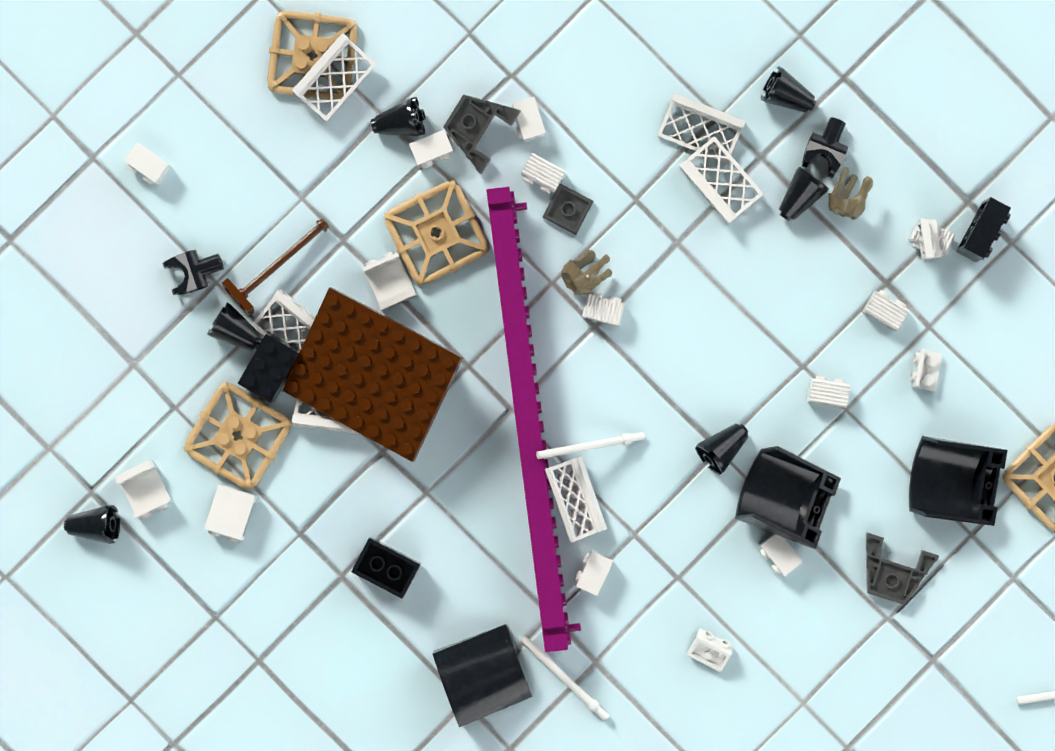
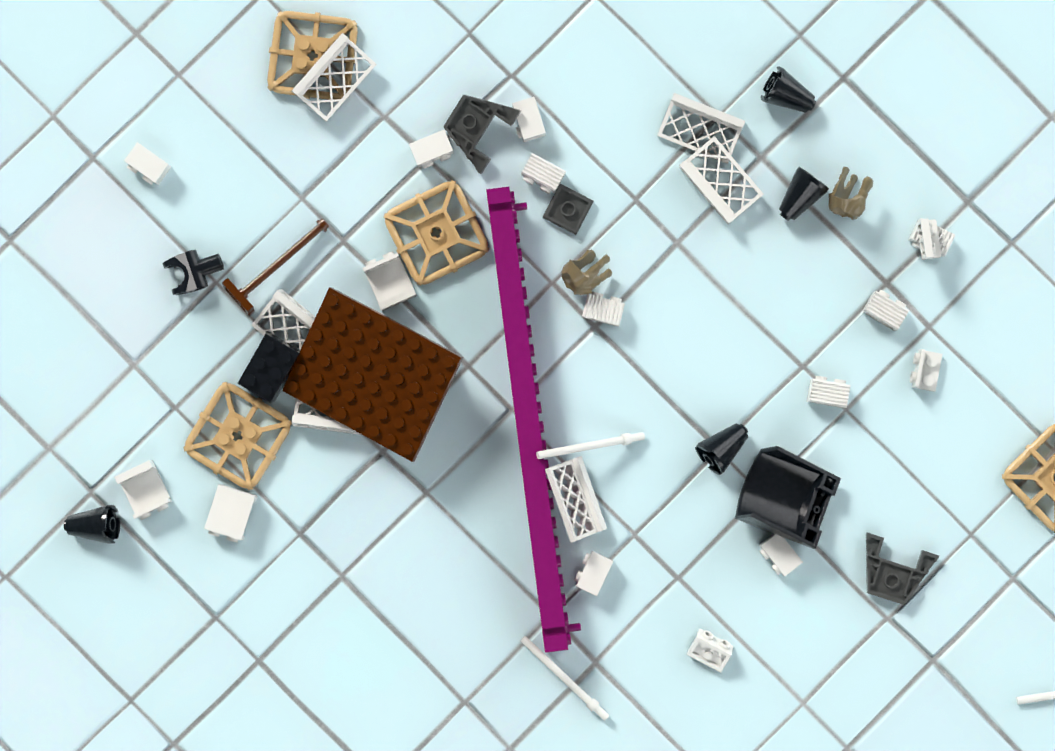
black cone [207,302,262,351] -> none
black brick [351,537,422,599] -> none
black cone [371,97,426,136] -> none
black windscreen [432,624,532,727] -> none
black connector [801,117,848,178] -> none
black windscreen [909,436,1008,526] -> none
black brick [956,197,1011,262] -> none

